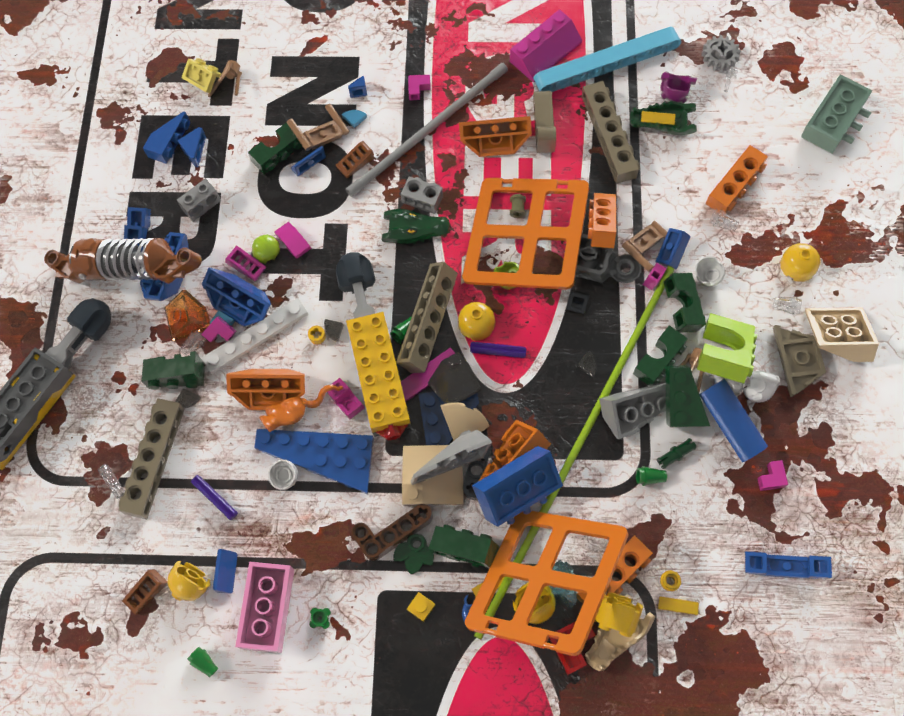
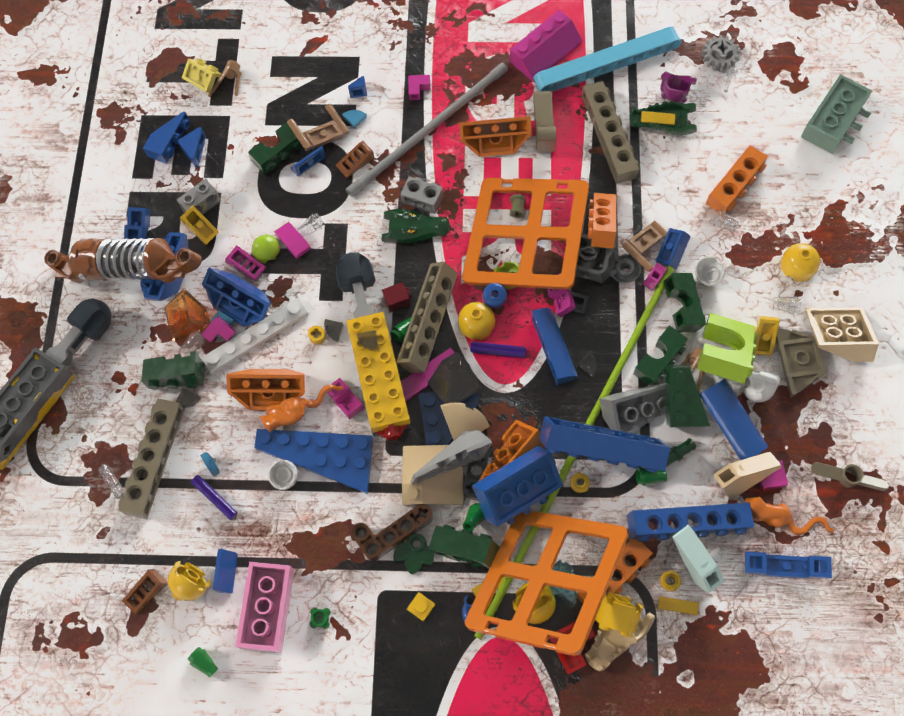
none -> yellow slope [180,205,219,245]
none -> dark azure tile [200,452,220,477]
none -> clear cone [297,213,325,238]
none -> clear smoke tile [356,331,379,351]
none -> dark red brick [382,282,412,313]
none -> green cone [463,503,485,531]
none -> blue head [482,283,507,309]
none -> blue brick [531,308,578,385]
none -> blue brick [539,416,671,473]
none -> dark pink slope [547,273,576,317]
none -> yellow plate [570,473,590,493]
none -> blue brick [626,502,755,542]
none -> light aqua slope [672,525,725,593]
none -> tan slope [713,452,782,501]
none -> orange animal [745,497,834,535]
none -> yellow slope [754,316,780,356]
none -> dark tan piece [811,462,889,491]

